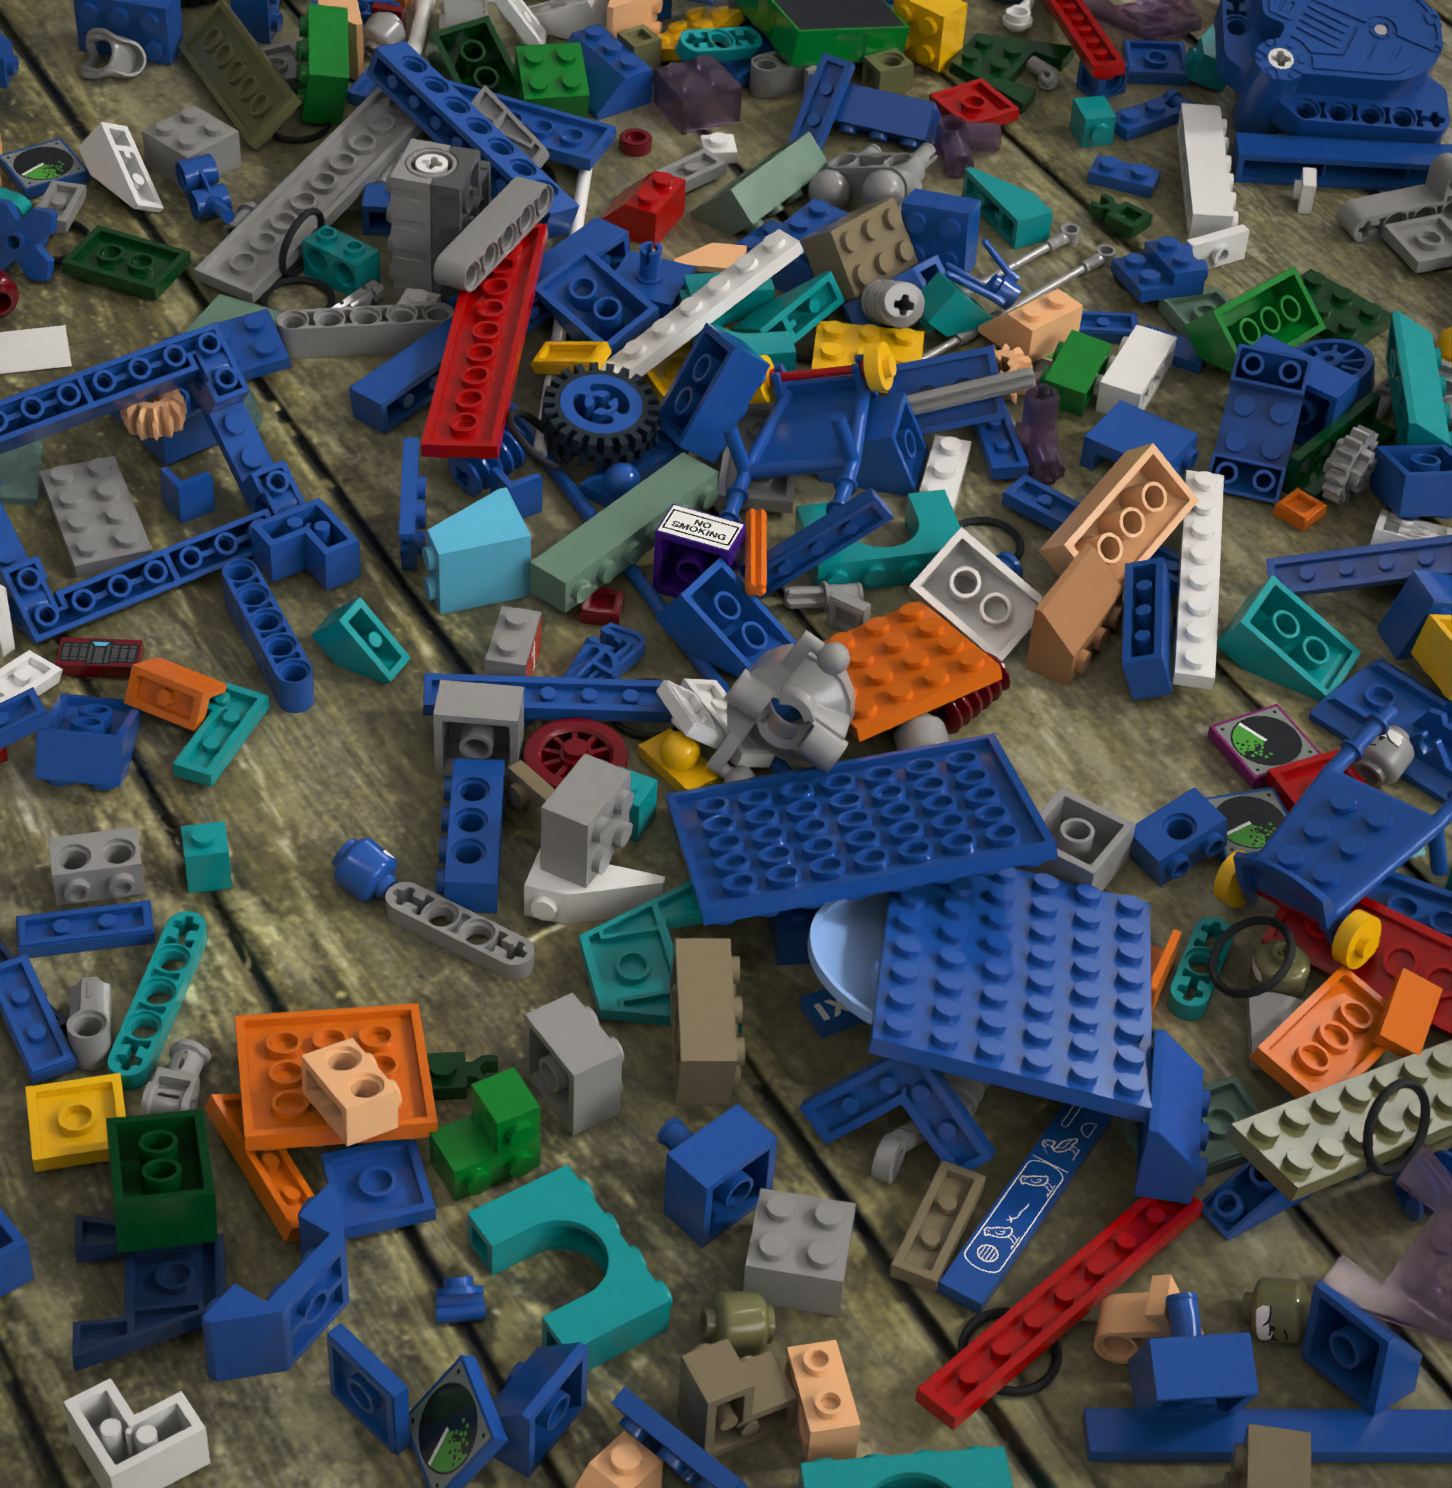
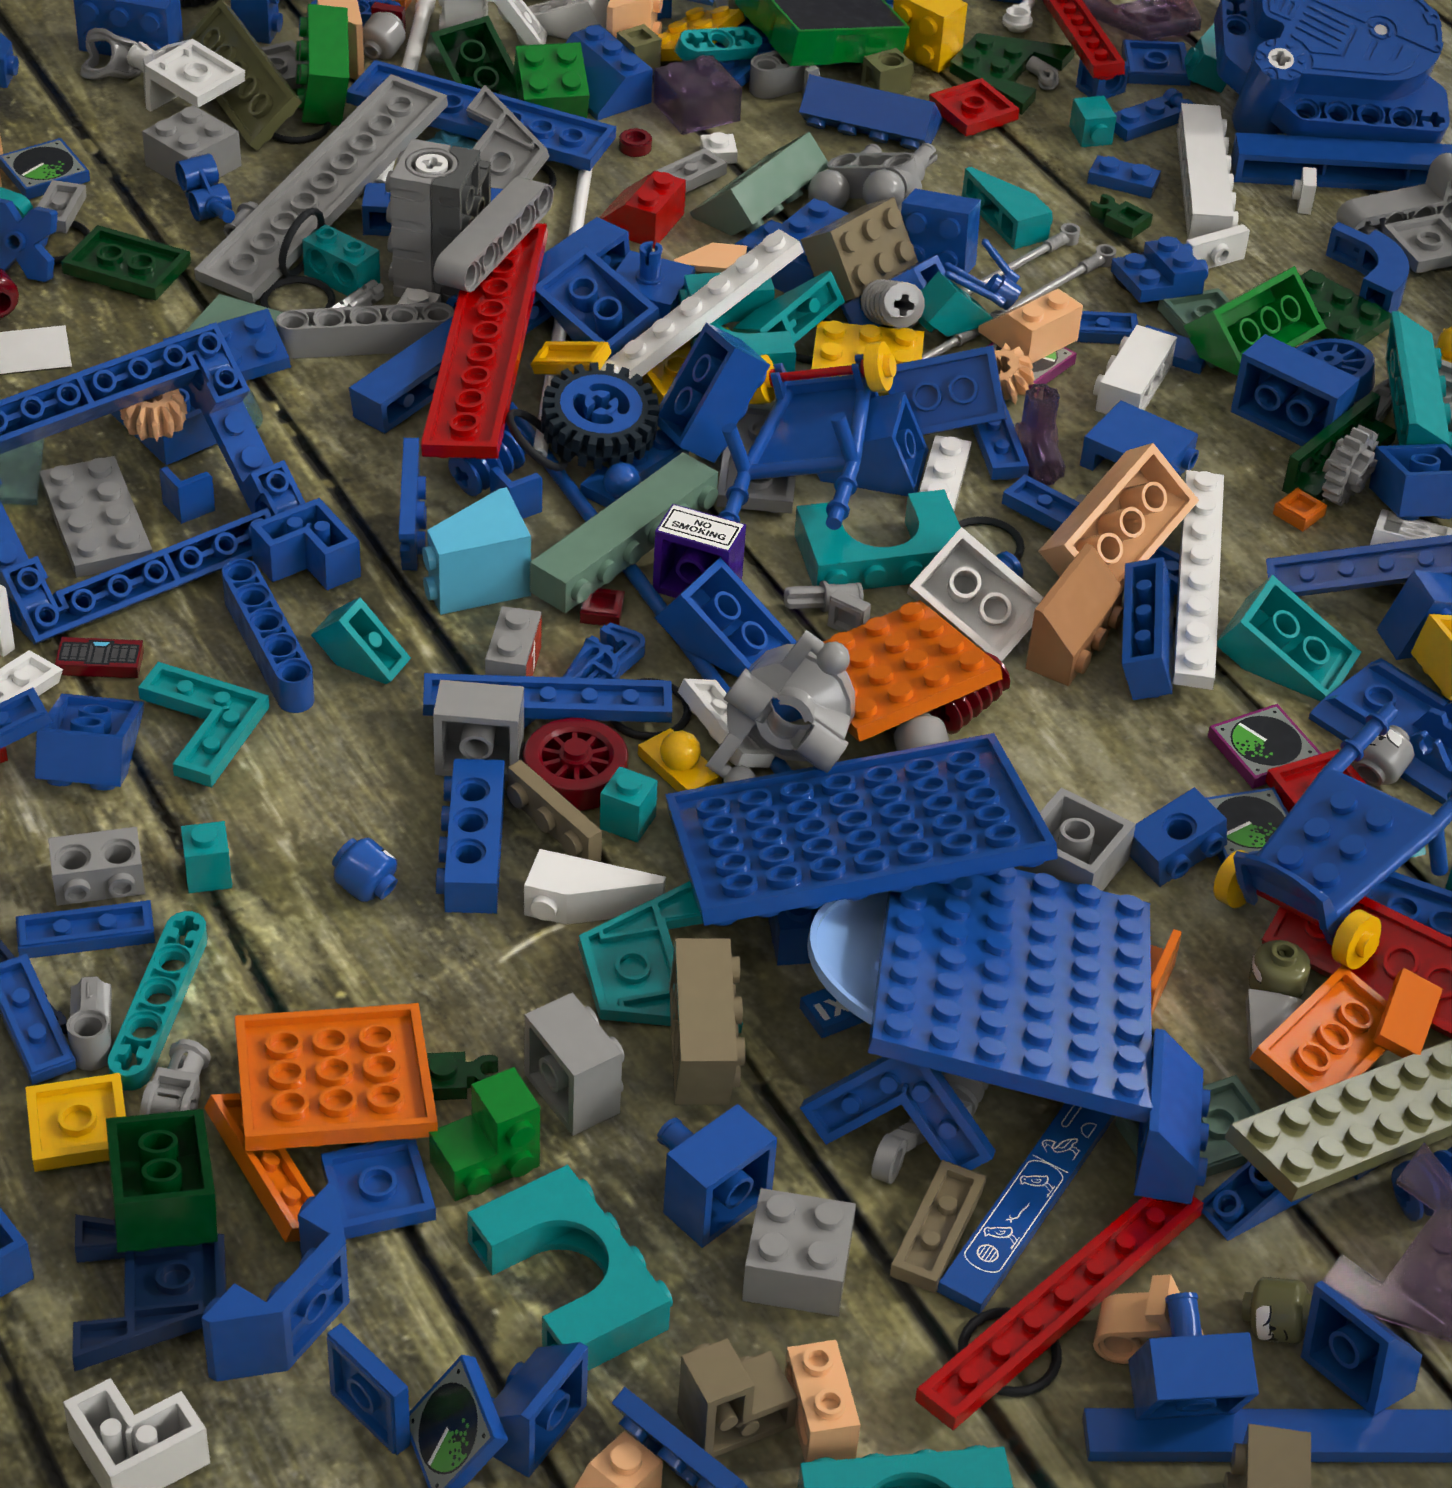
white slope [78,122,164,213] -> none
orange panel [124,657,227,731] -> none
light nougat brick [301,1037,402,1147] -> none
blue brick [366,41,580,239] -> none
light grey beam [385,882,534,980] -> none
blue plate [434,1276,486,1324] -> none
light grey brick [540,754,634,888] -> none
white plate [656,680,725,749] -> none
olive head [699,1291,776,1356] -> none
blue tile [739,487,894,599] -> none
orange axle [745,508,767,597] -> none
blue plate [787,53,856,151] -> none
light grey axle [906,367,1036,415] -> none
clear purple piece [933,114,1001,179] -> none
green brick [1039,329,1112,417] -> none
teal beam [1167,917,1234,1021] -> none
blue slope [1208,343,1313,504] -> none
black tyre [1208,916,1296,999] -> none
black tyre [1363,1078,1431,1176] -> none
none -> white plate [127,39,245,112]
none -> blue arch [1326,222,1410,313]

